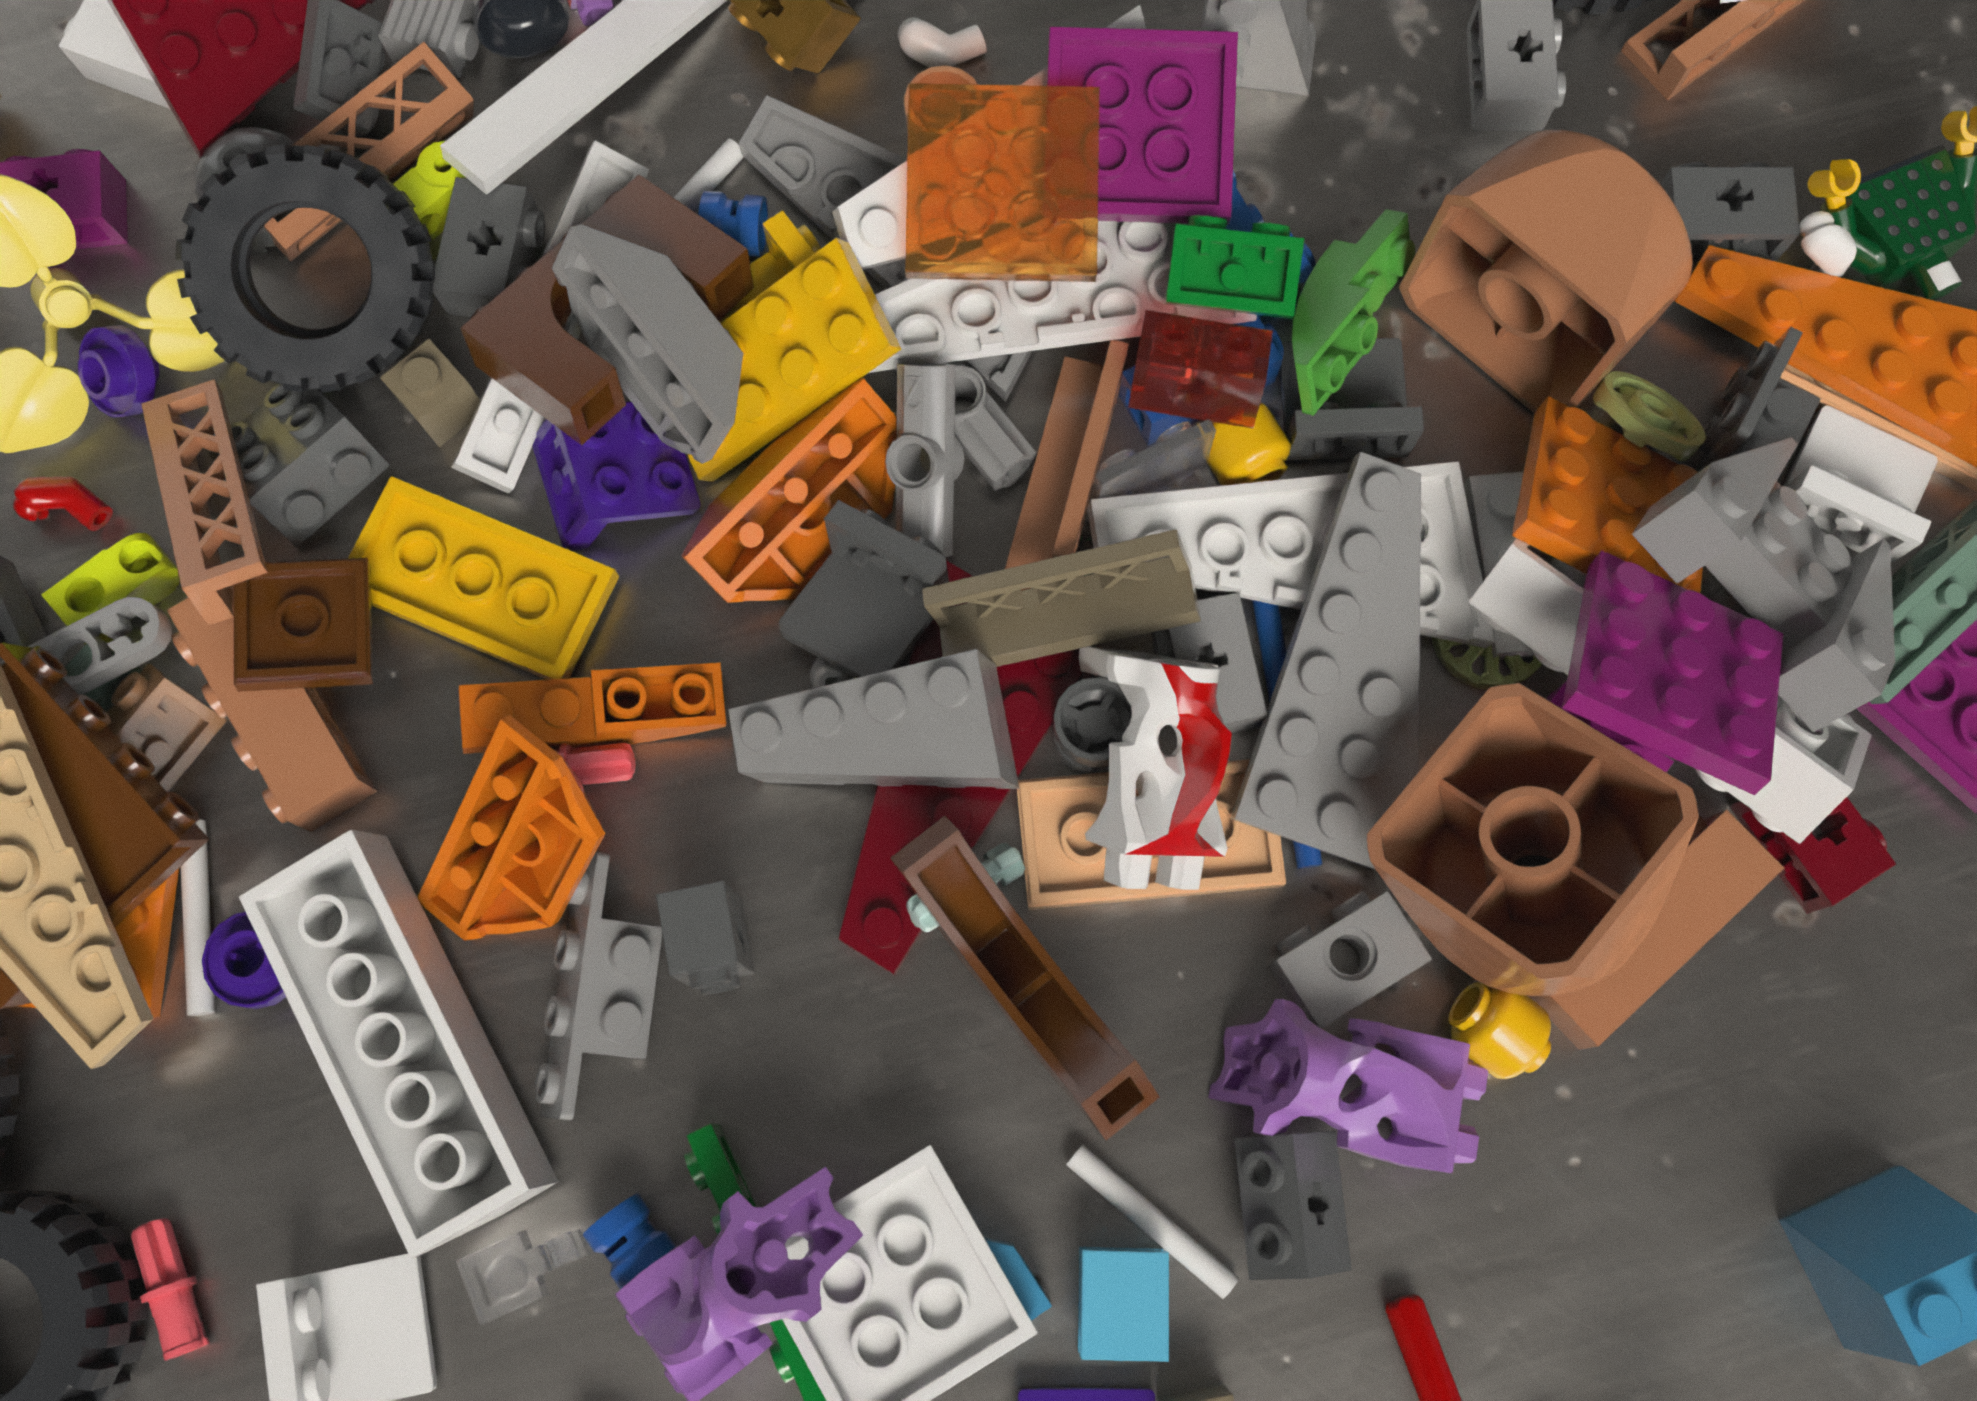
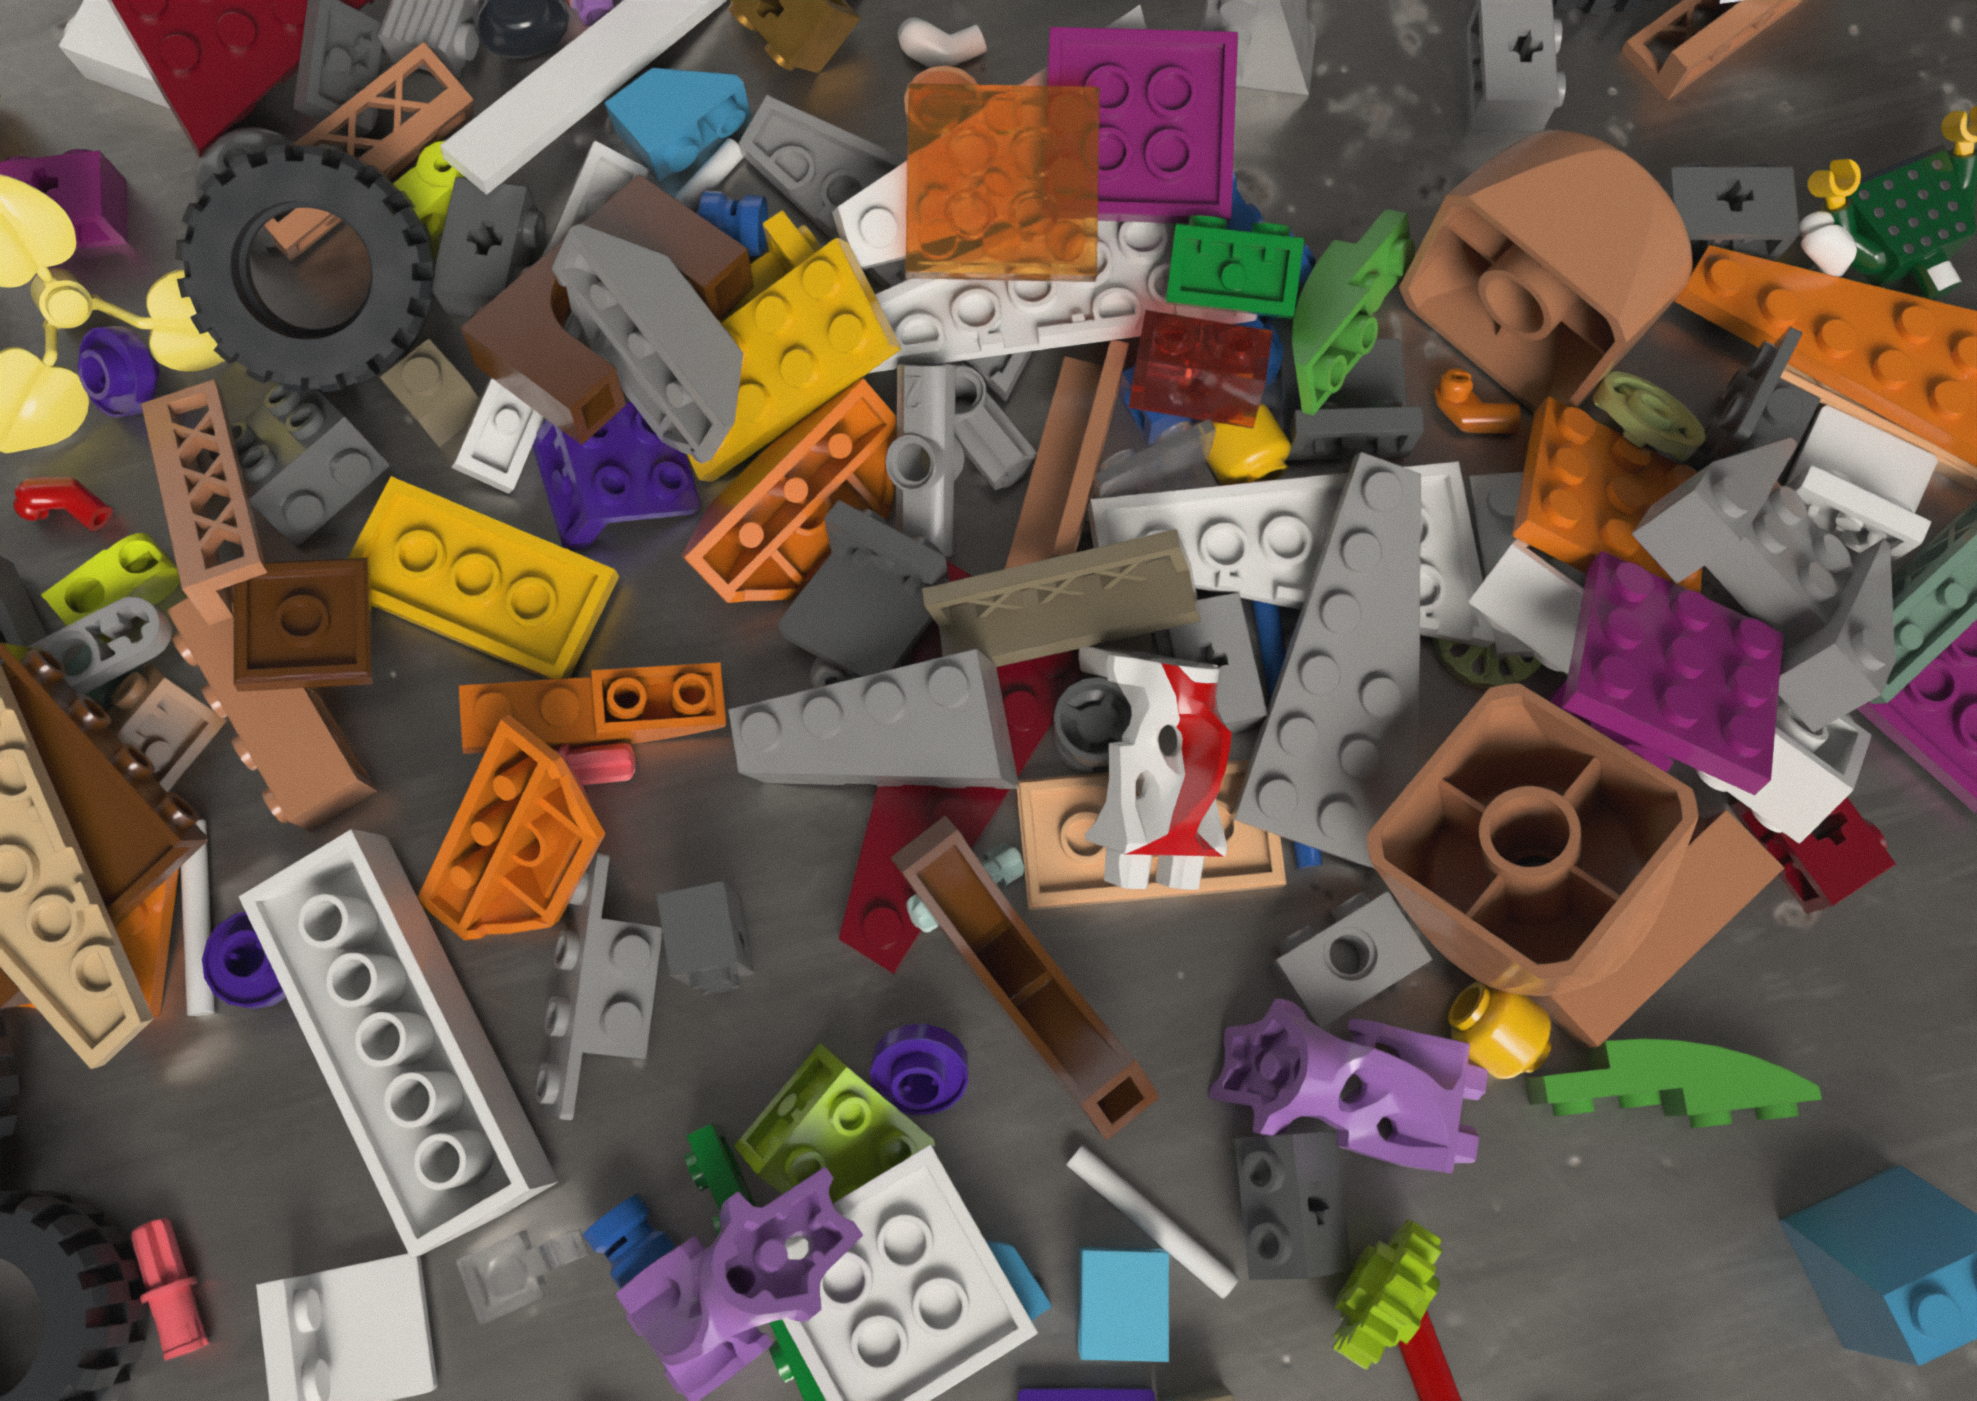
none -> dark azure slope [605,68,751,182]
none -> lime bracket [734,1043,935,1204]
none -> dark purple plate [870,1024,969,1115]
none -> lime gear [1333,1219,1443,1370]
none -> orange arm [1434,369,1521,434]
none -> bright green slope [1525,1039,1822,1128]

